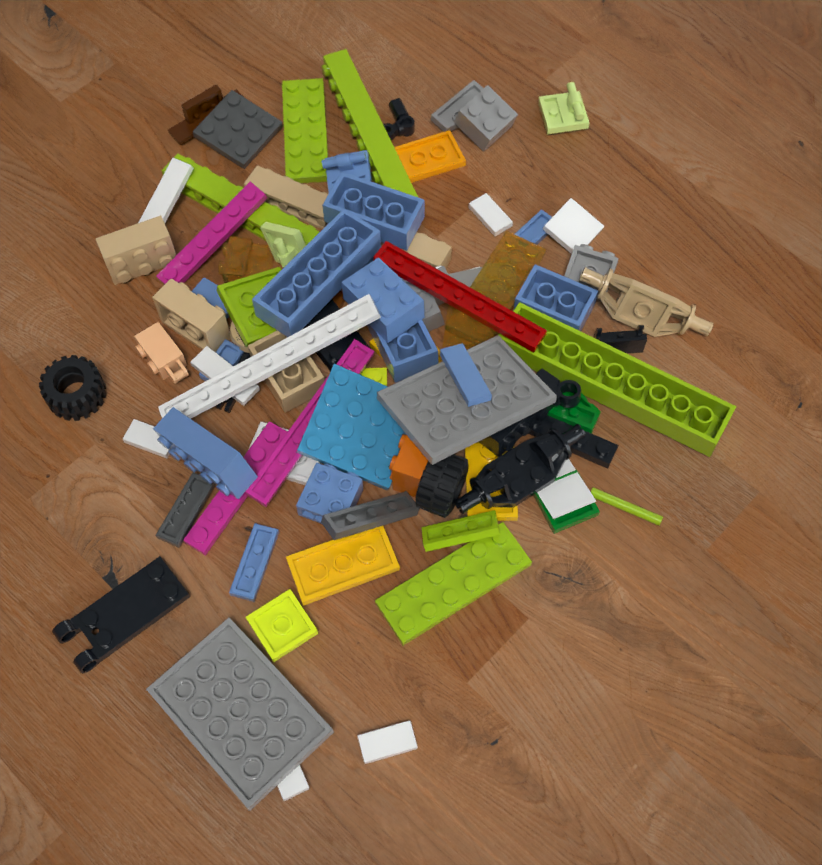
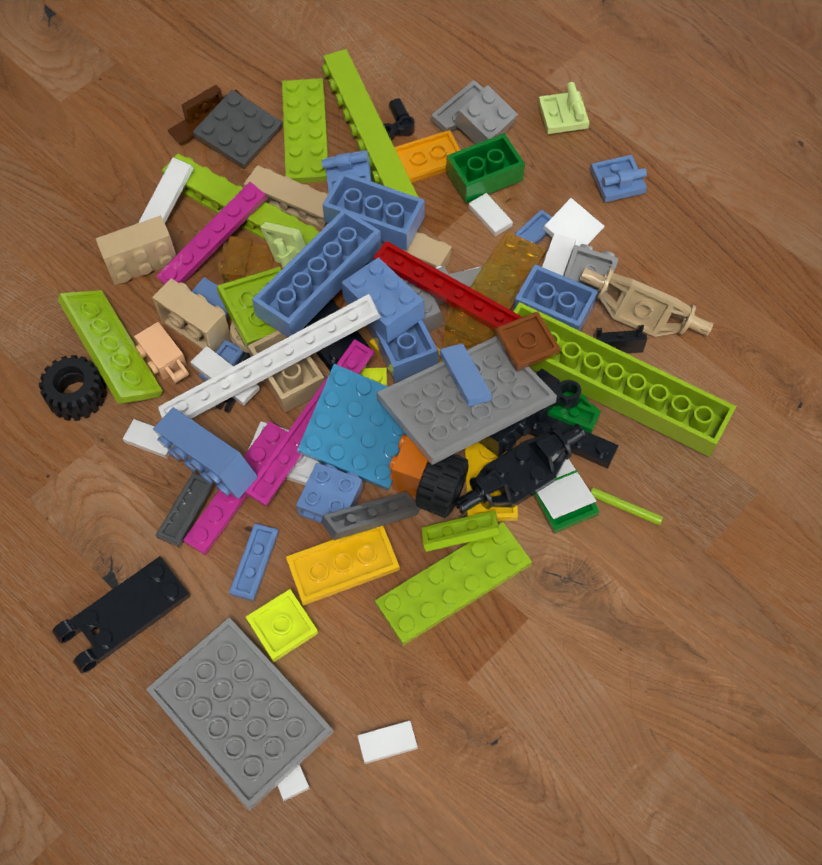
none -> lime plate [58,290,163,404]
none -> green brick [446,133,525,203]
none -> dark orange tile [494,311,561,371]
none -> white tile [542,233,576,276]
none -> medium blue plate [590,155,647,203]

